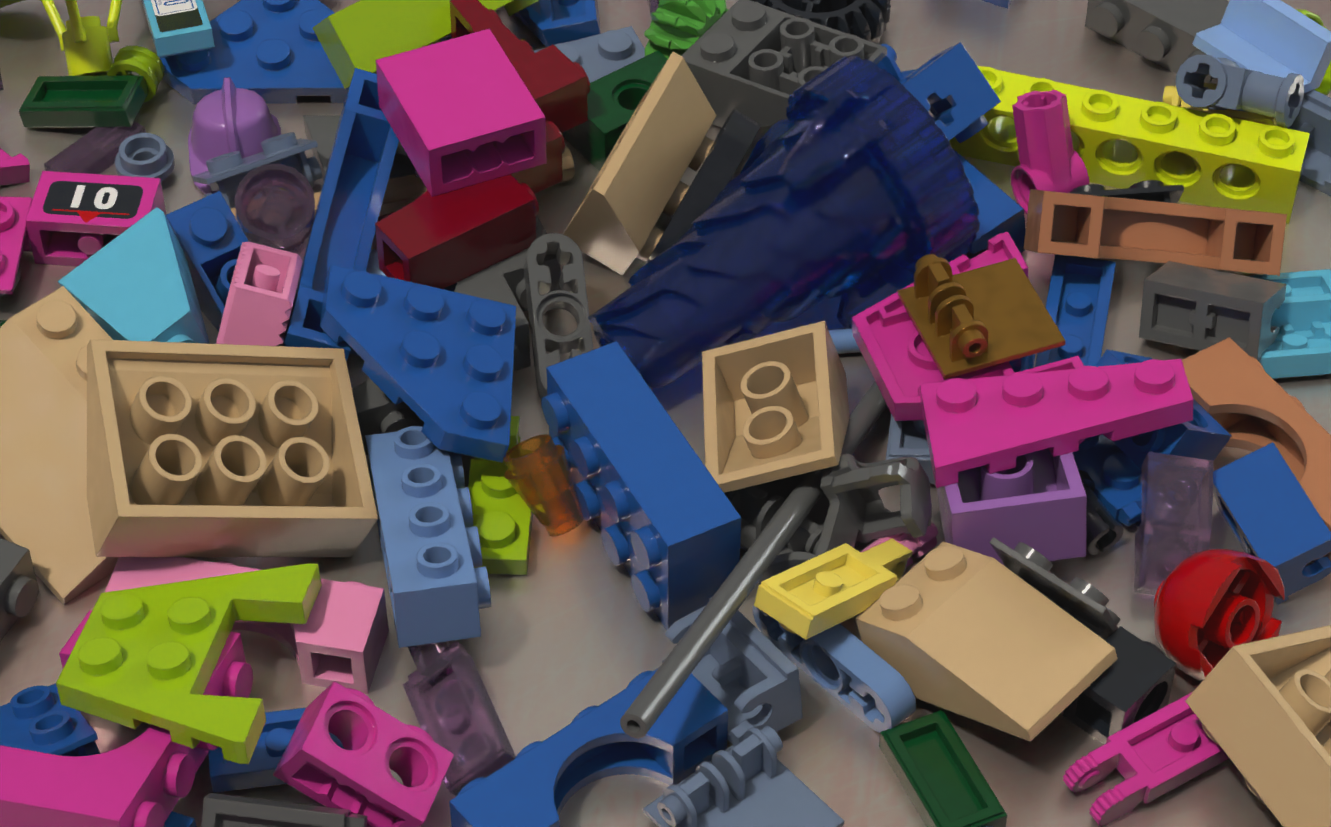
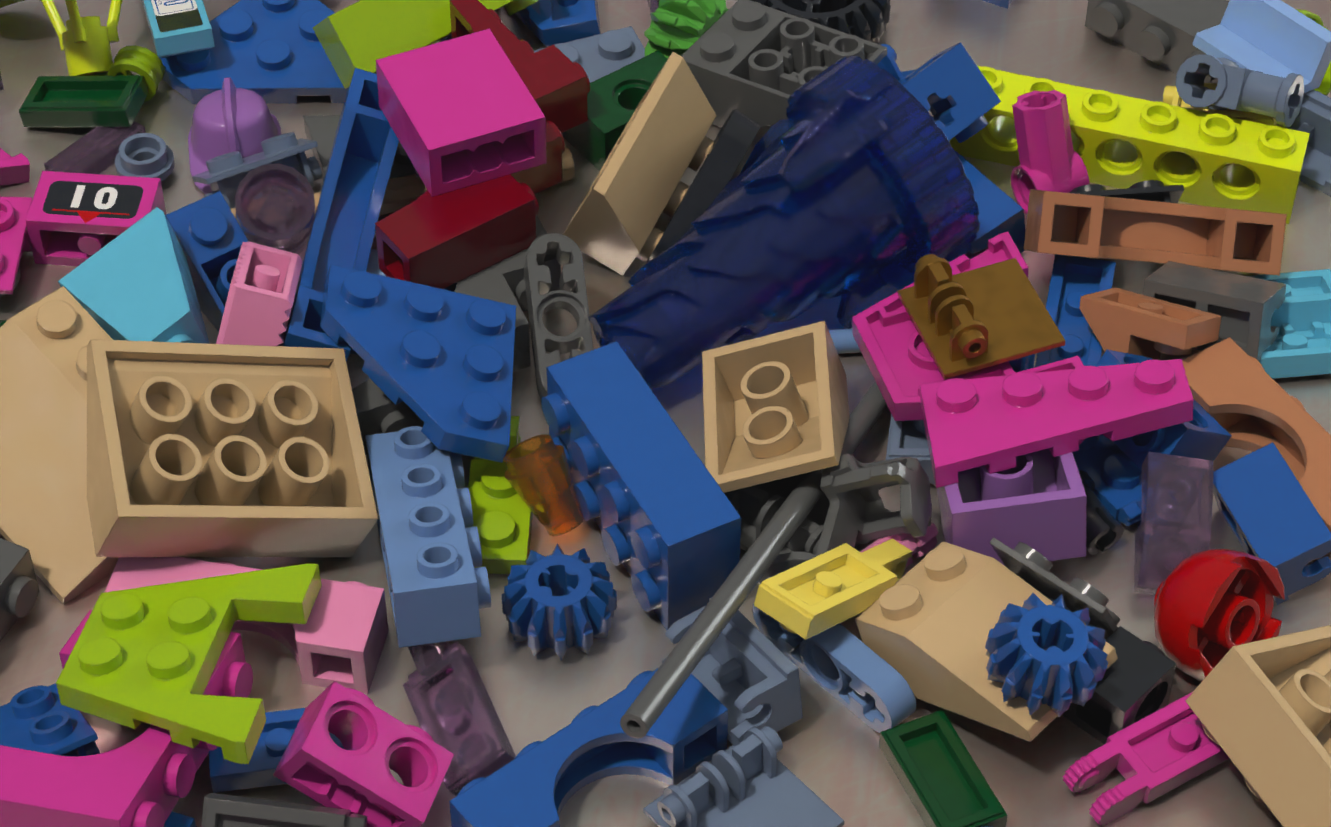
none -> blue gear [502,543,617,661]
none -> blue gear [985,593,1108,717]
none -> nougat slope [1079,287,1222,360]

